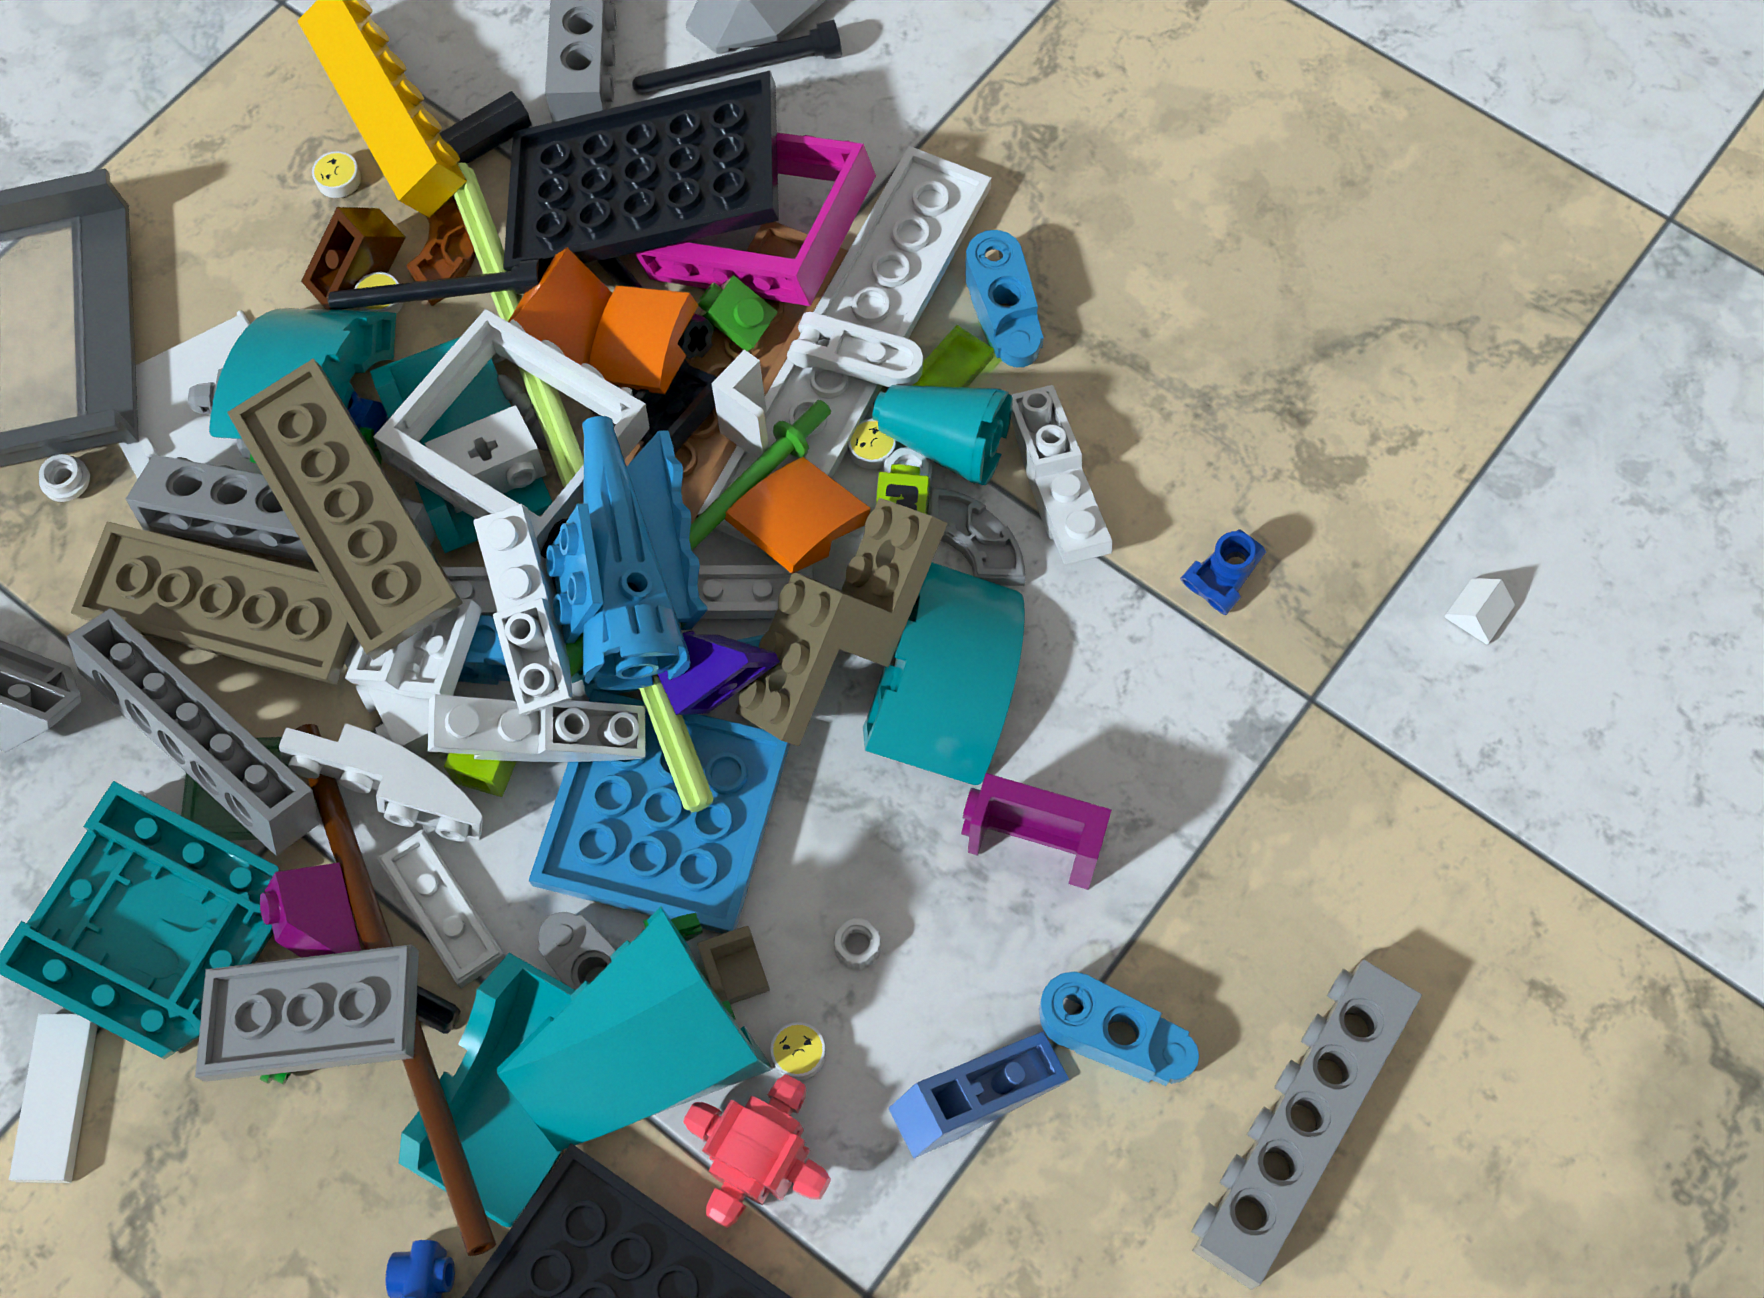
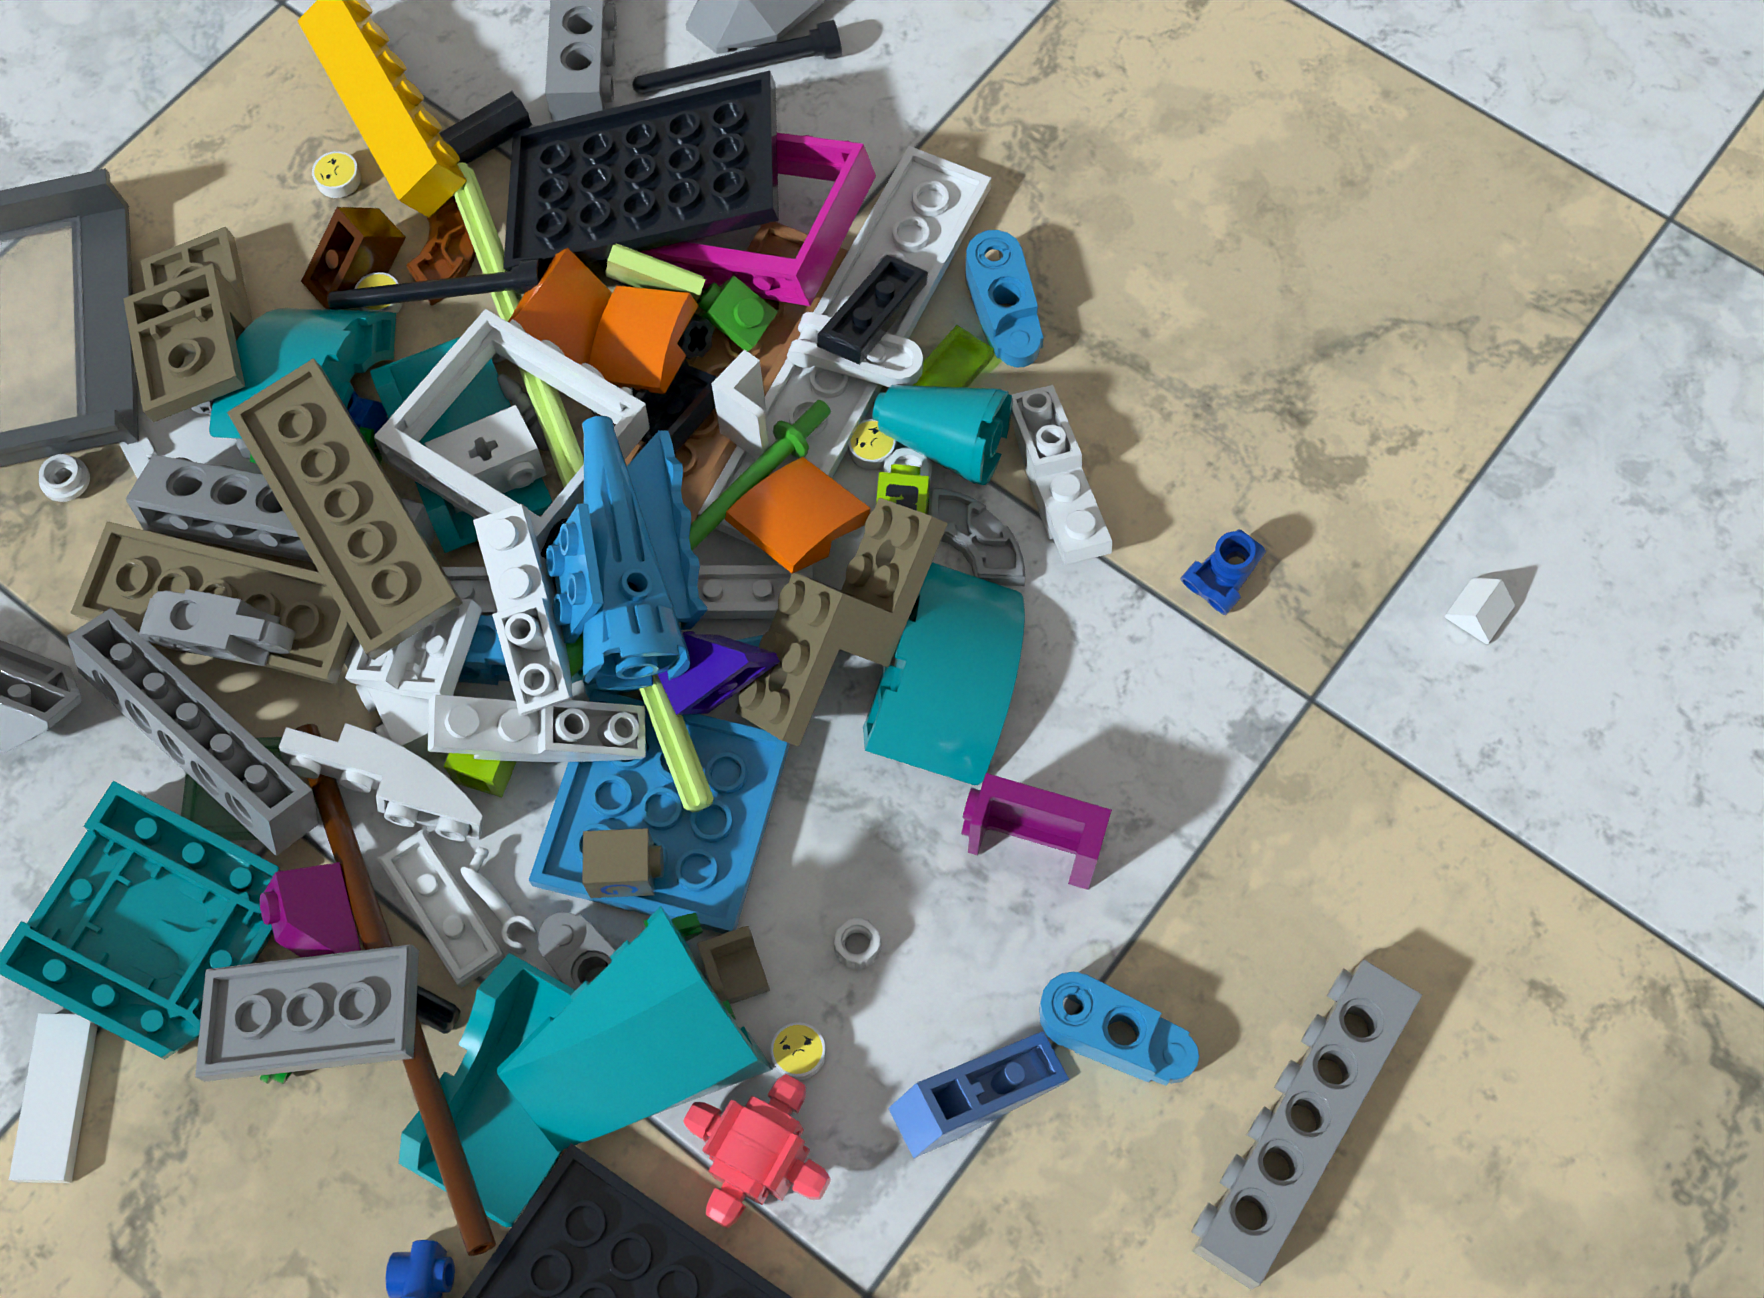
none -> dark tan bracket [123,226,252,422]
none -> light grey piece [138,589,296,666]
none -> white piece [461,846,536,954]
none -> dark tan brick [582,828,664,898]
none -> yellowish green tile [605,243,706,302]
none -> black tile [817,255,928,365]

